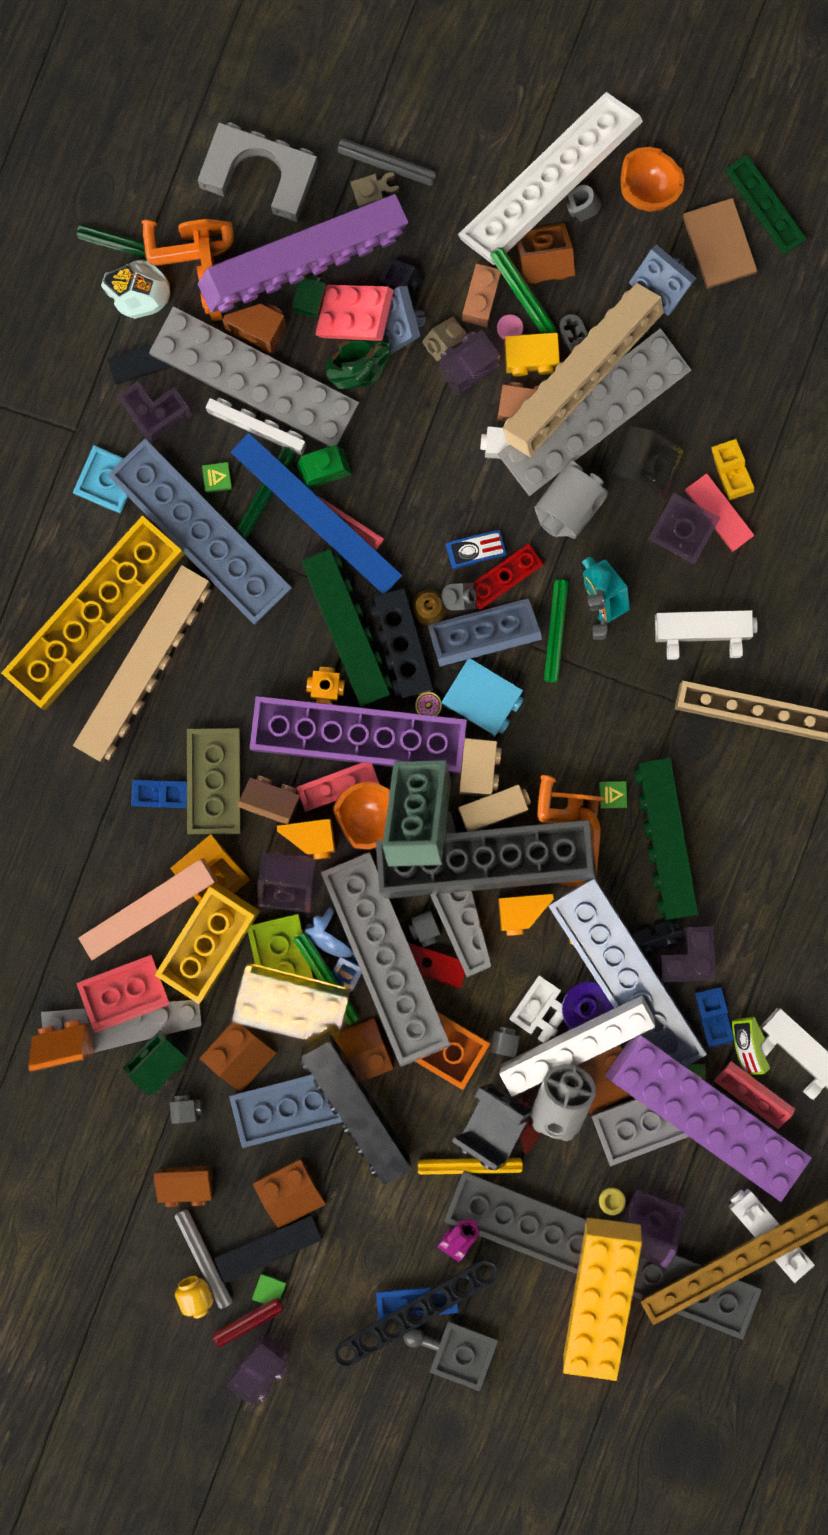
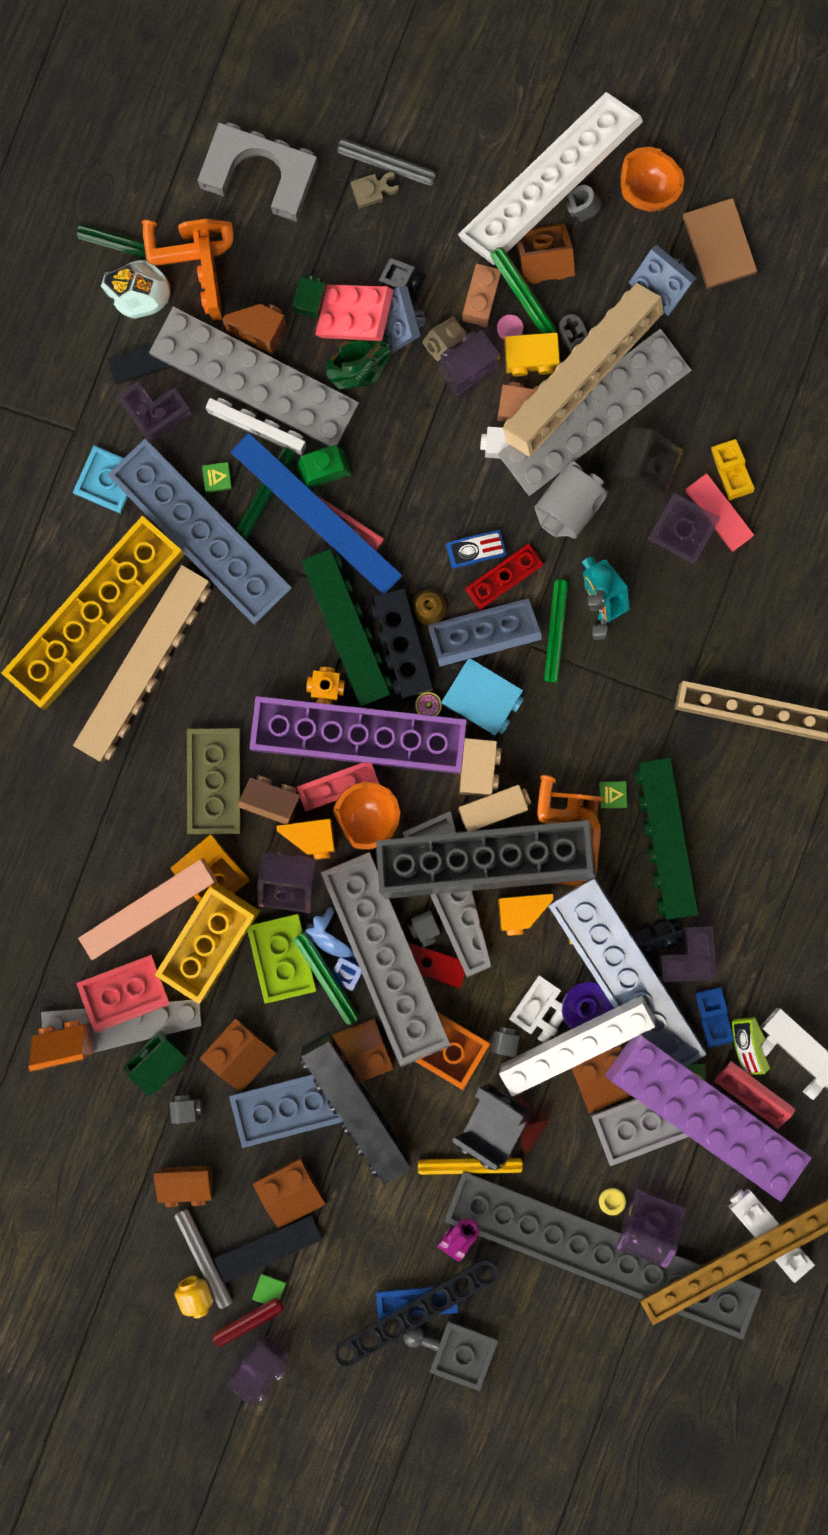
blue slope [131,780,187,808] -> none
medium lavender brick [198,194,408,313] -> none
clear yellow brick [232,963,351,1042] -> none
sand green brick [383,760,451,866] -> none
dark grey plate [442,582,477,610] -> none
light grey cylinder [532,1064,596,1141] -> none
yellow brick [563,1218,642,1381] -> none
white brick [655,611,757,660] -> none
dark green plate [725,155,806,256] -> none

